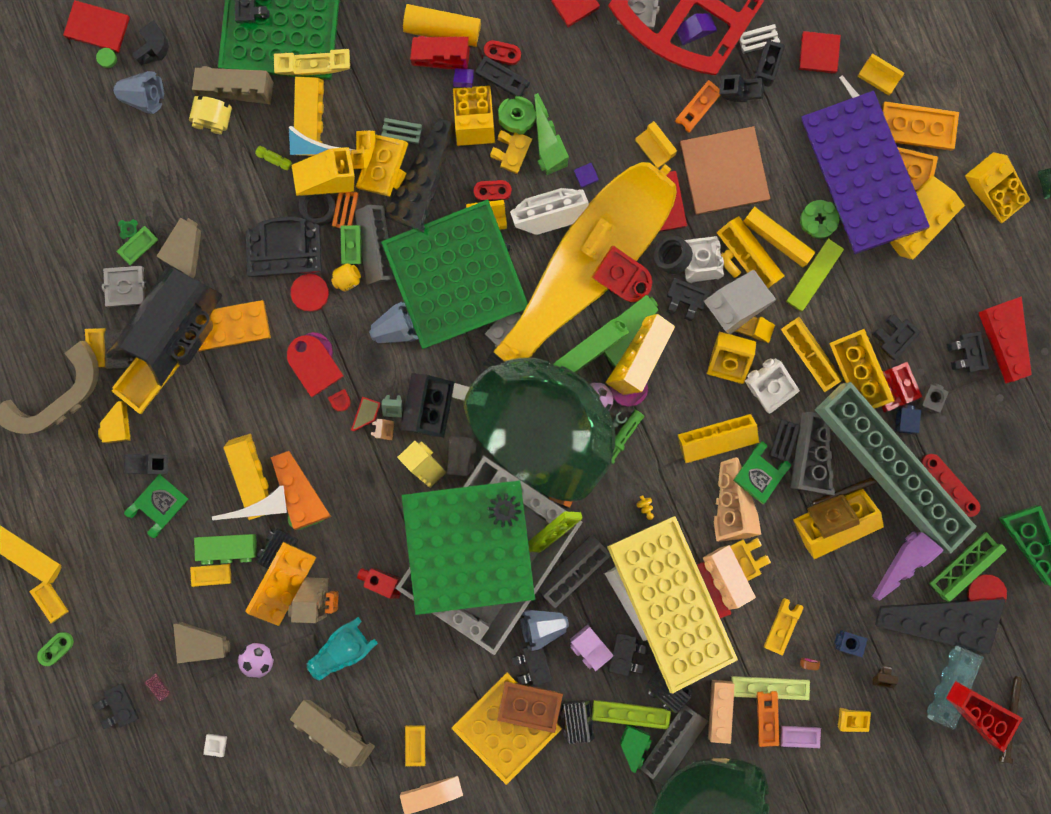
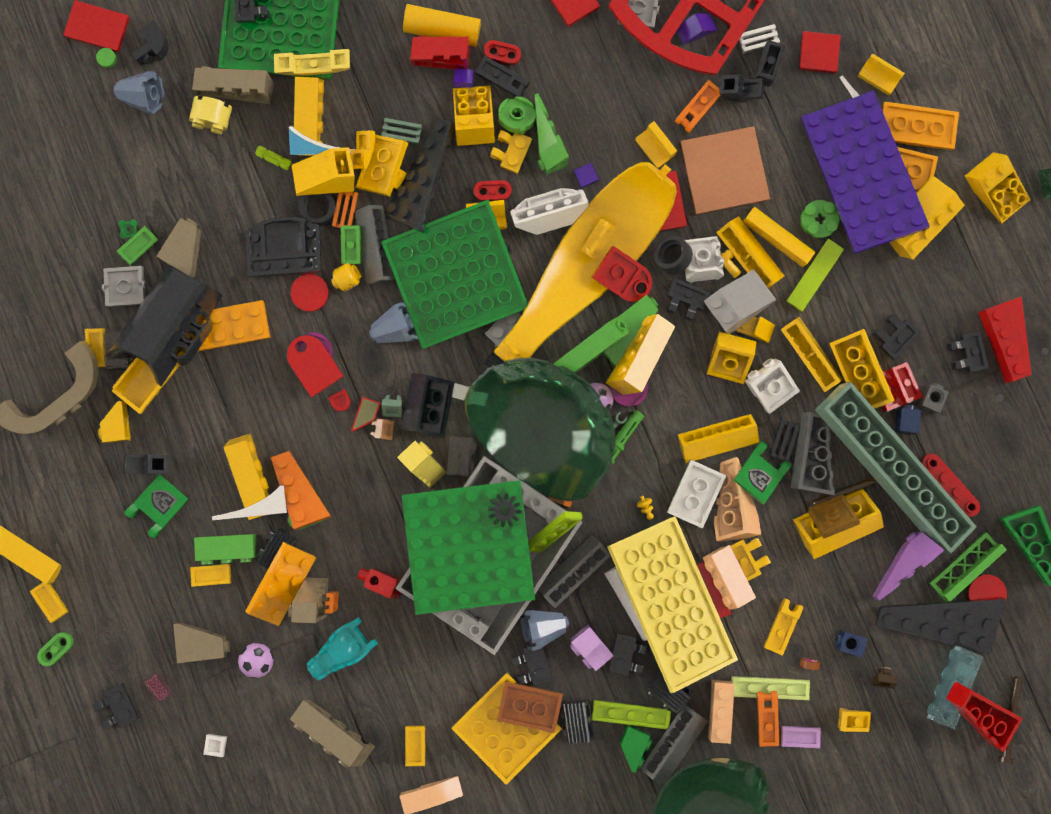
none -> white plate [667,460,726,528]

